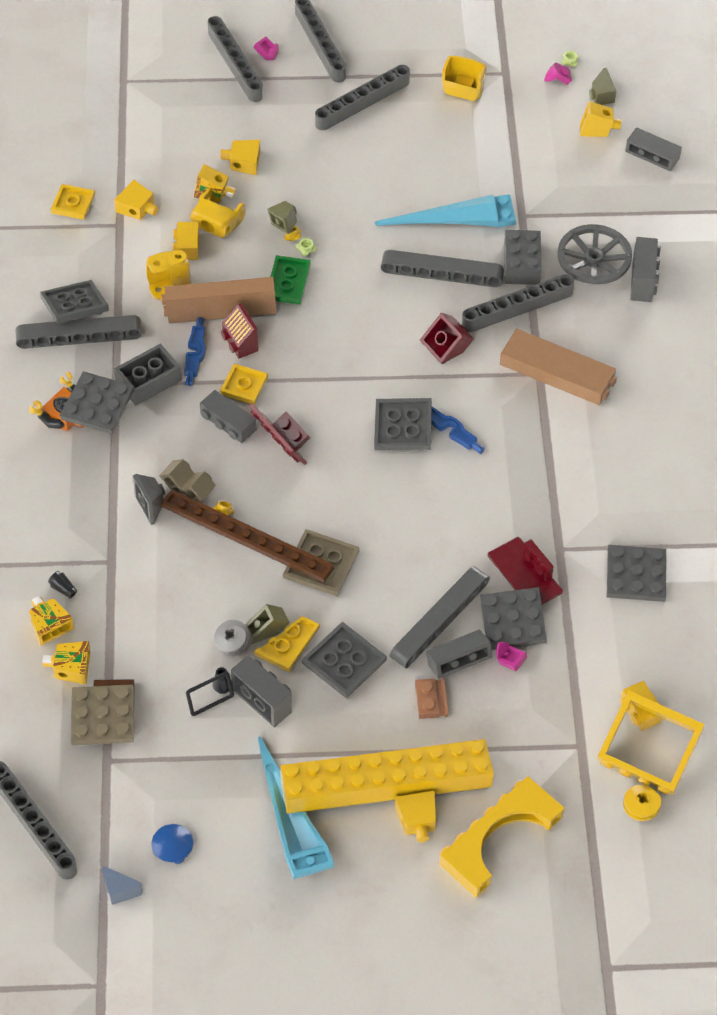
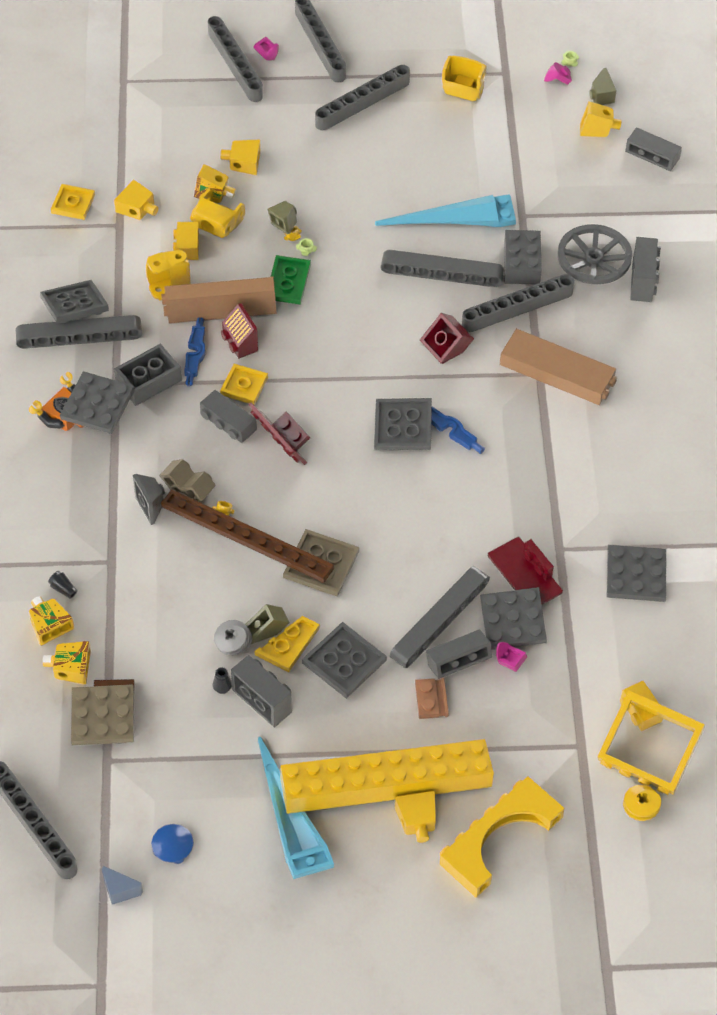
black piece [186,671,234,716] -> none

